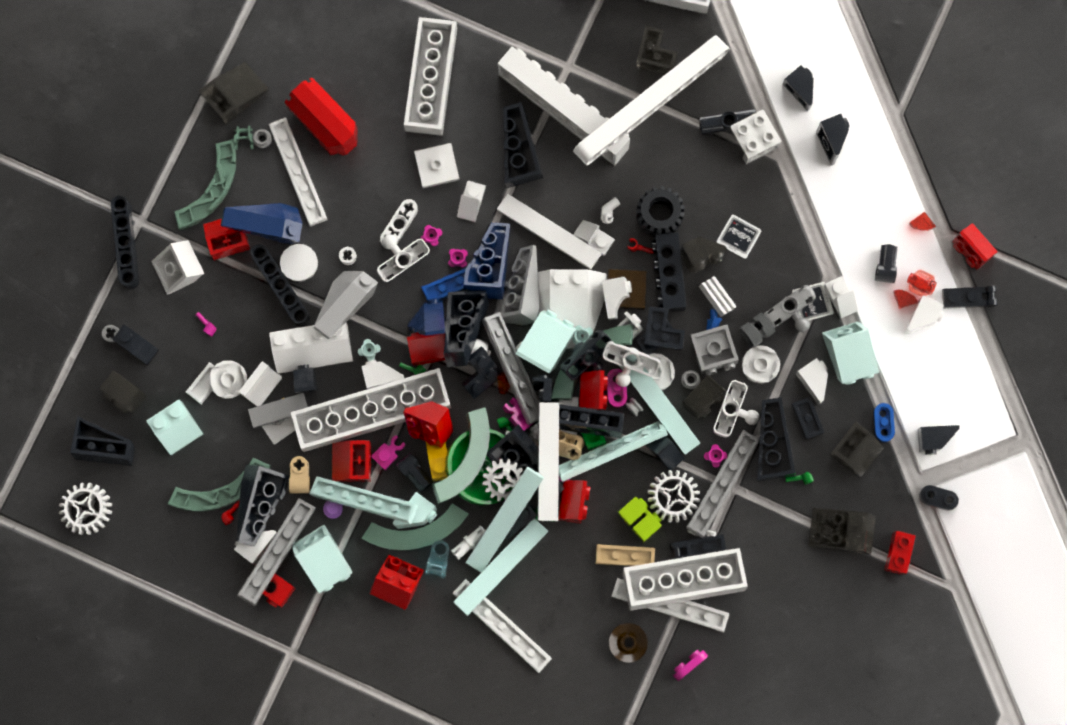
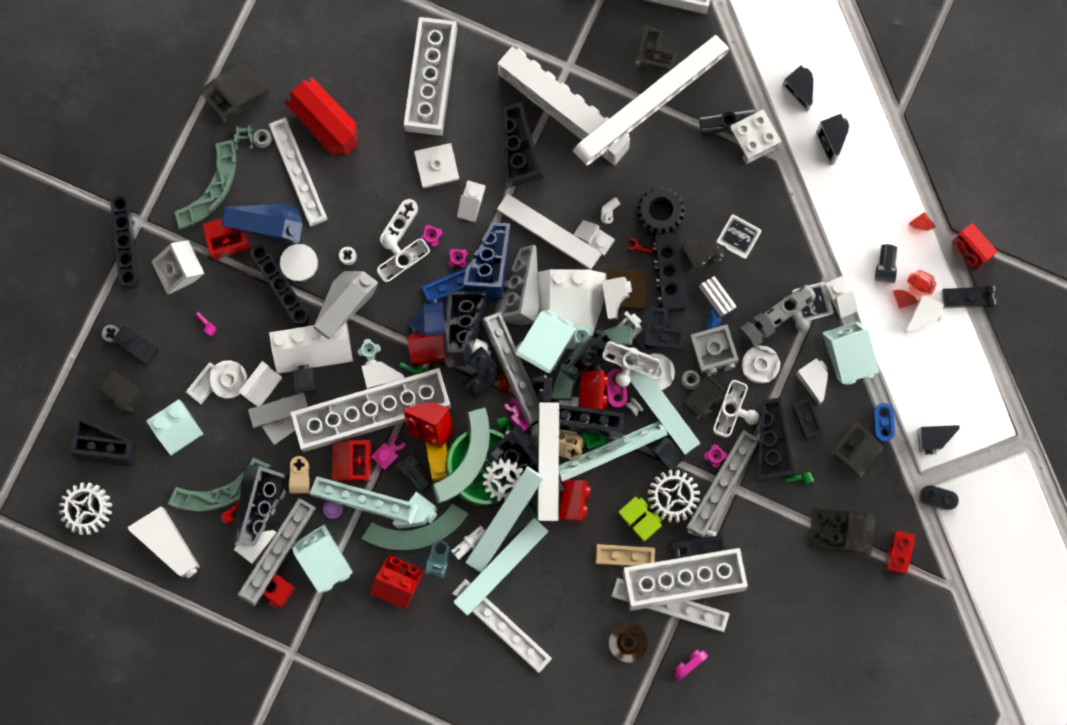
none -> white slope [128,507,200,578]

